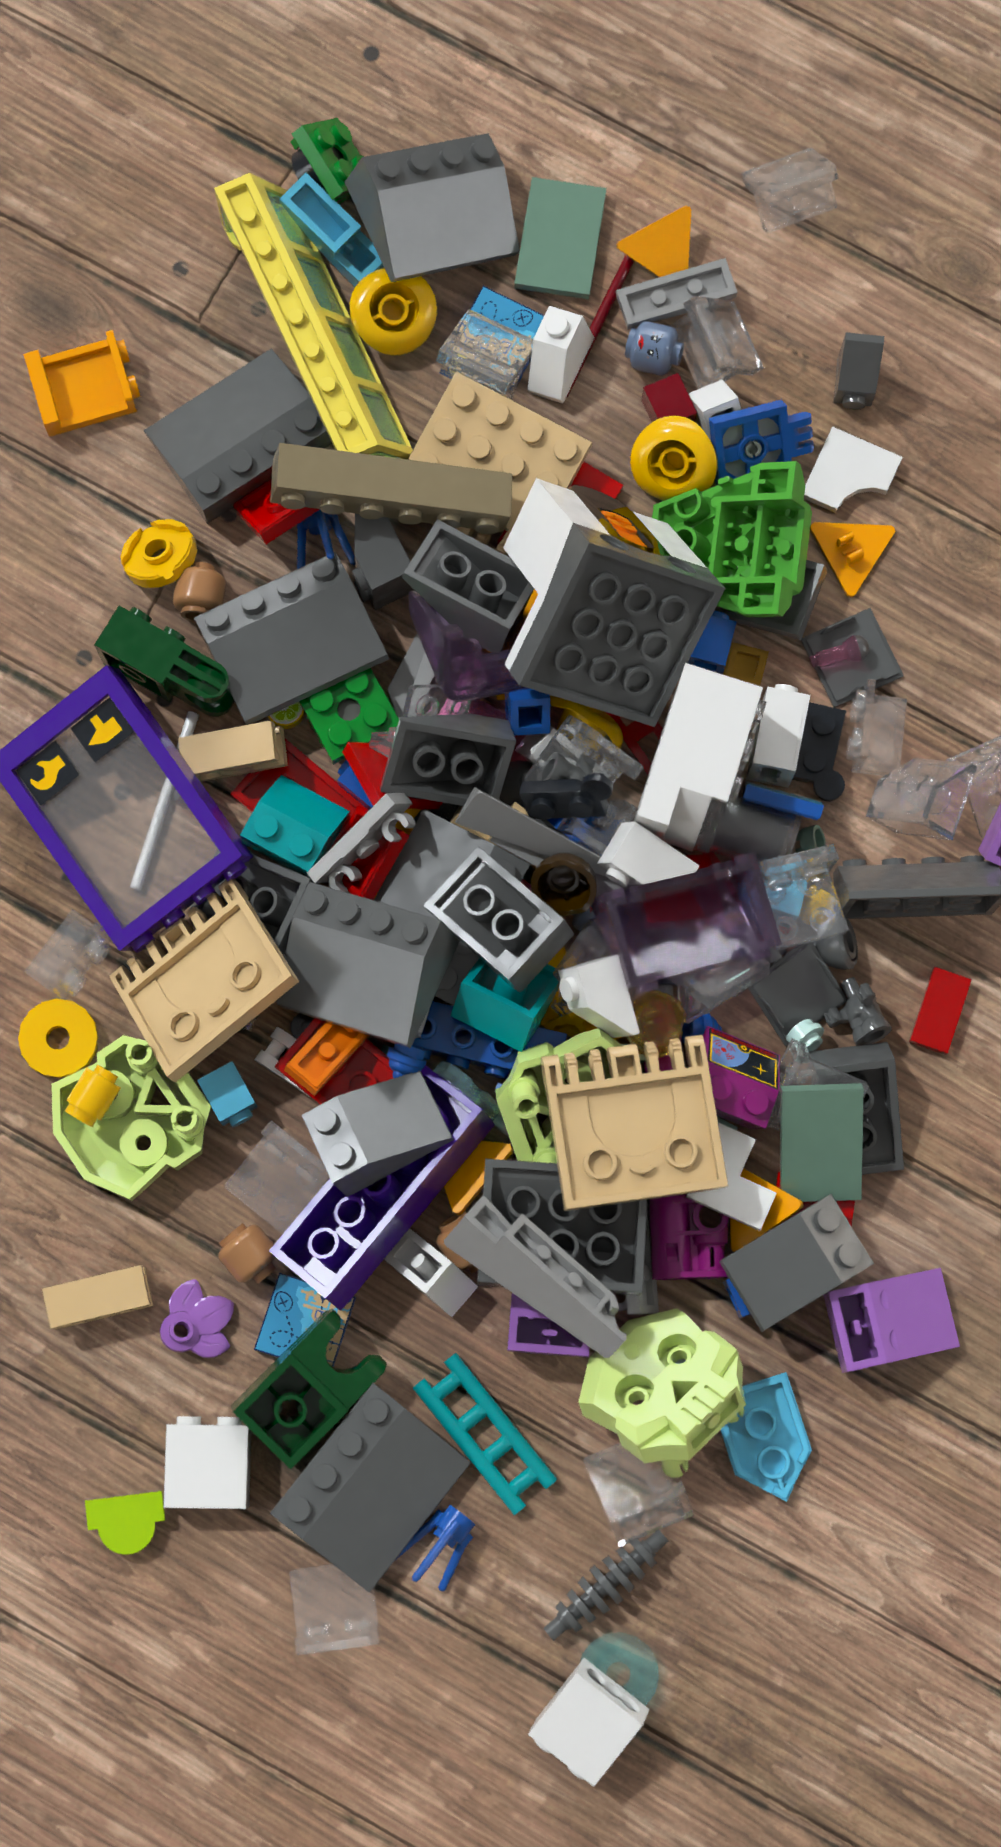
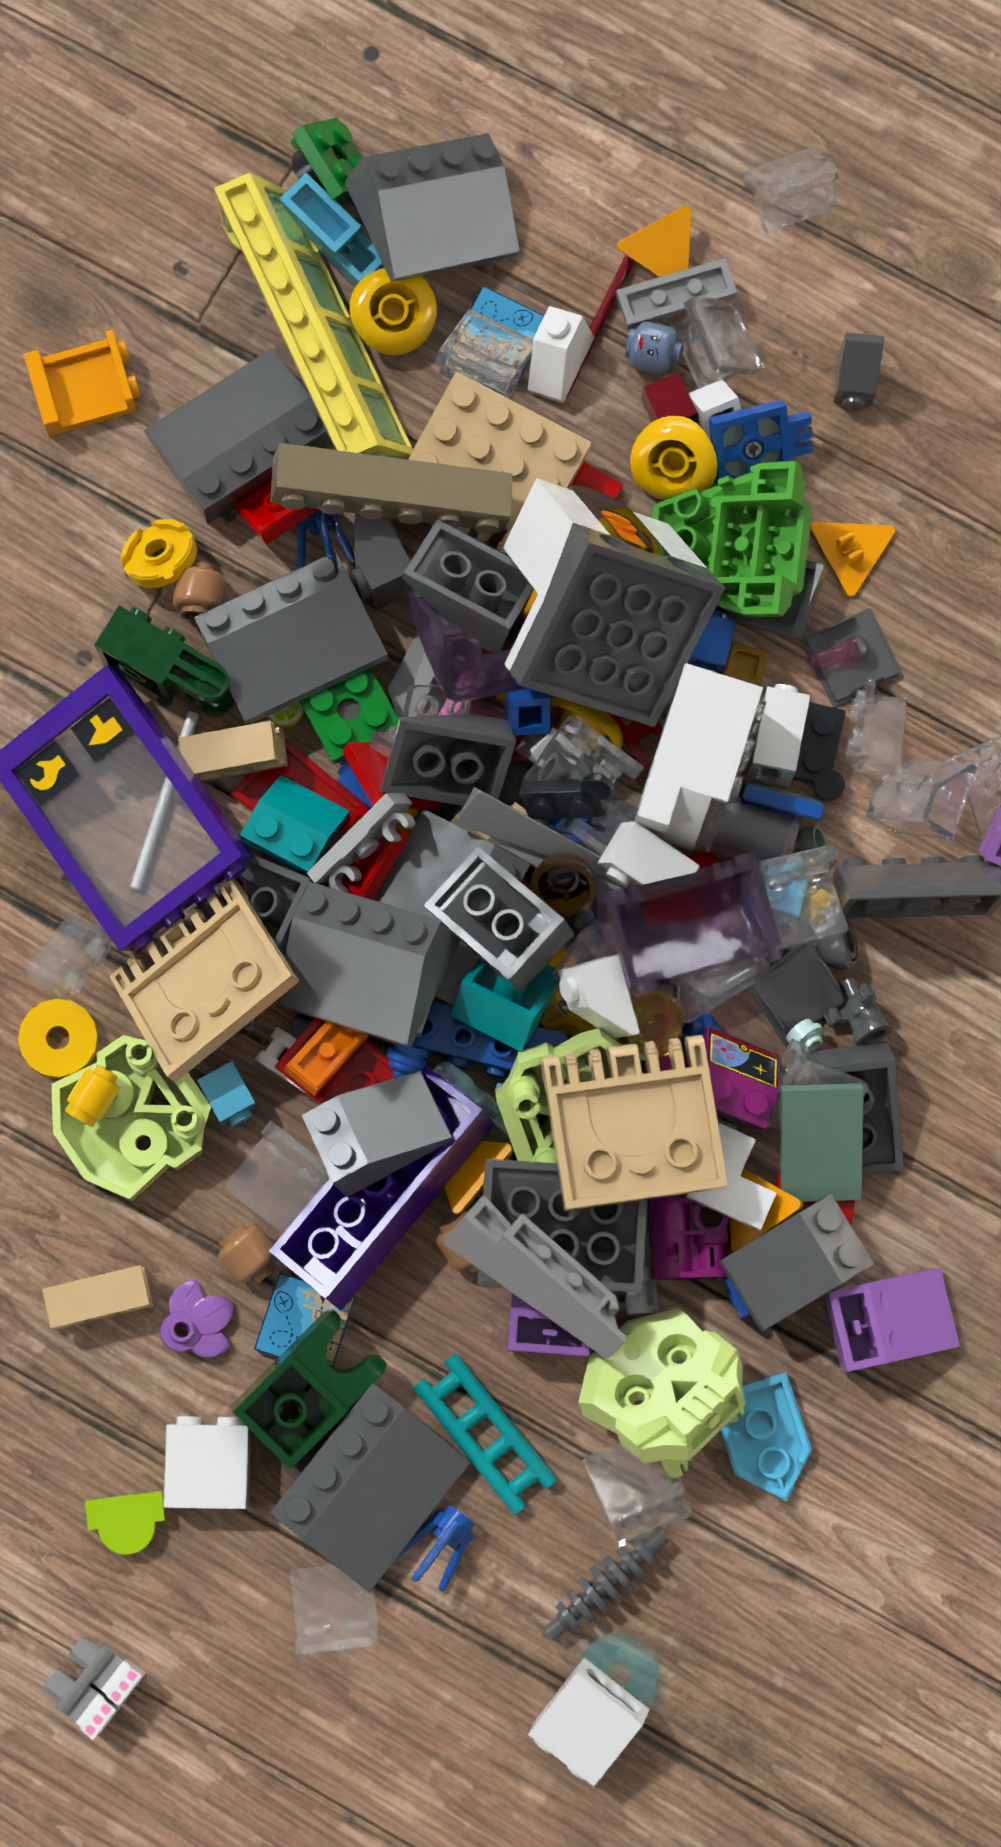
white slope [384,1229,478,1317] -> none
sand green tile [514,177,607,300] -> none
white tile [804,427,902,513] -> none
red tile [909,966,972,1055] -> none
none -> hips [44,1637,146,1740]

